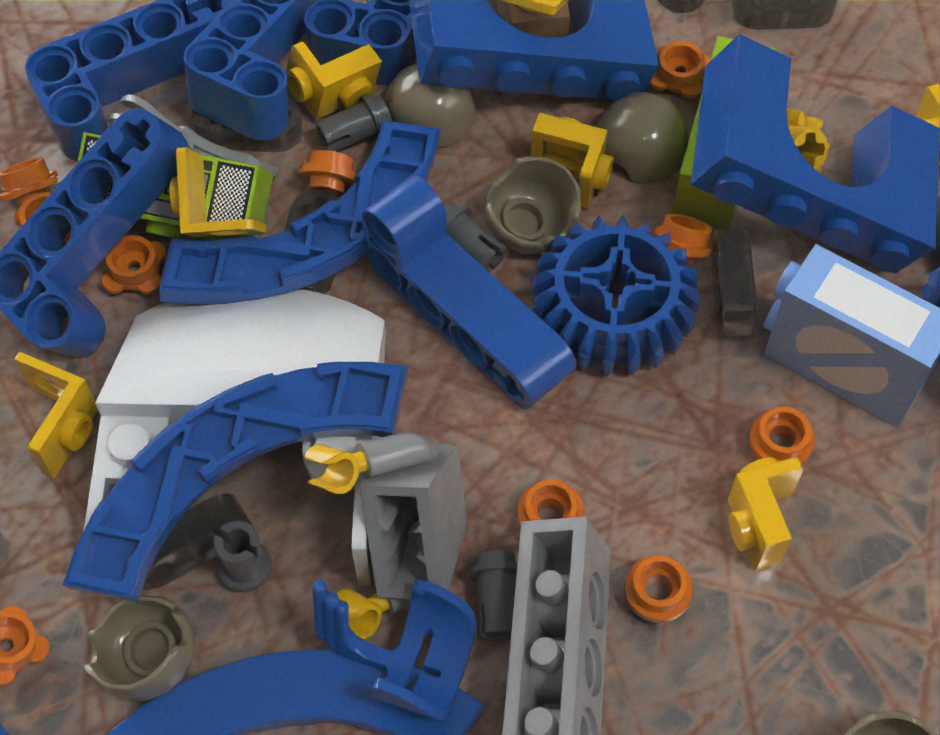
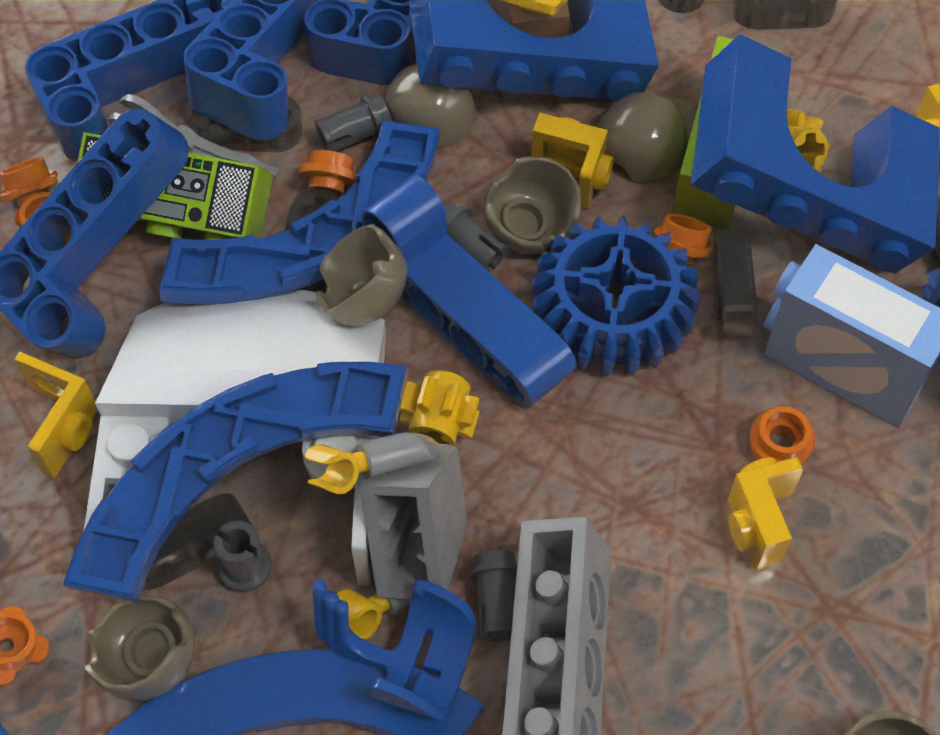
orange plate [101,235,167,295] -> none
yellow bracket [169,147,267,239] -> none
yellow bracket [286,41,382,120] -> none
orange plate [517,479,584,527] -> none
orange plate [624,555,693,623] -> none
orange plate [649,41,711,99] -> none
none -> dark tan hair [315,224,408,326]
none -> yellow gear [399,370,480,446]

